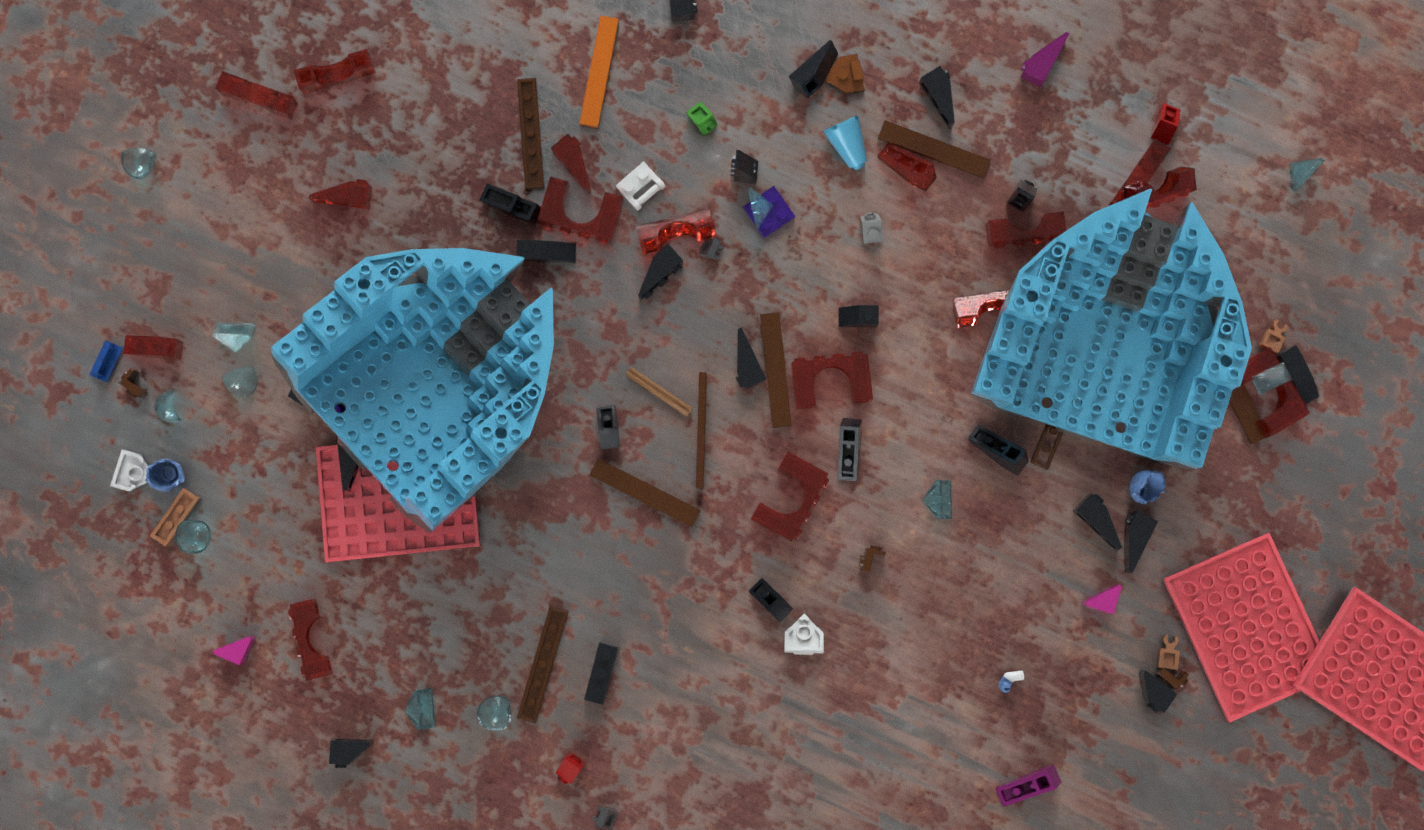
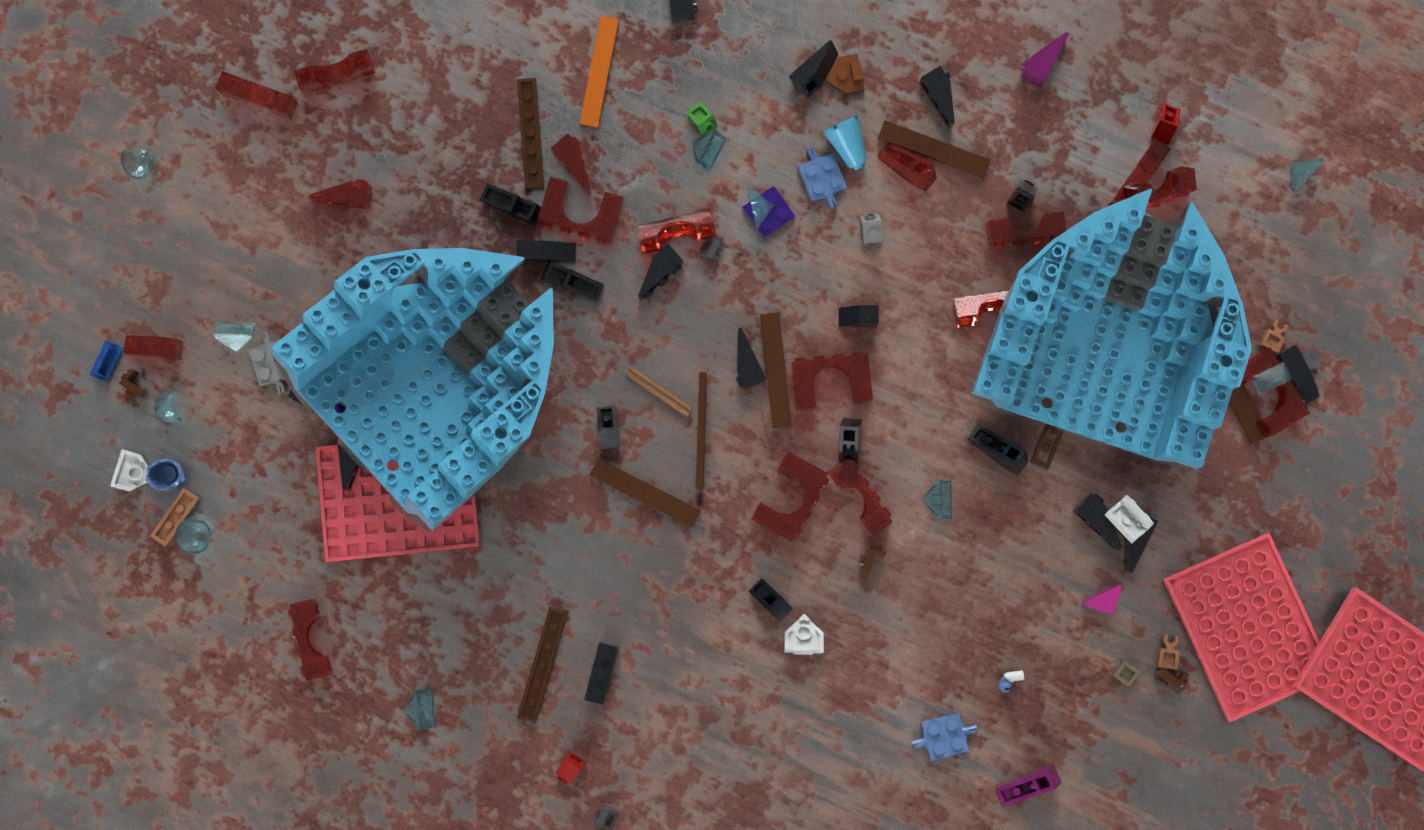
dark pink slope [213,636,256,665] -> none
clear light blue helmet [221,366,258,397] -> none
black slope [329,738,373,768] -> none
clear light blue helmet [477,696,512,731] -> none
white plate [616,161,666,211] -> none
black slope [730,150,758,184] -> none
medium blue hair [1129,470,1166,504] -> none
black slope [1139,670,1177,713] -> none
none -> light grey plate [249,330,287,394]
none -> black slope [541,261,604,302]
none -> clear light blue slope [692,129,727,171]
none -> medium blue plate [797,147,847,209]
none -> clear red arch [827,458,893,536]
none -> medium blue plate [912,713,978,761]
none -> white bracket [1105,495,1154,544]
none -> dark tan plate [1112,660,1140,687]
none -> flat silver tile [1302,350,1320,370]

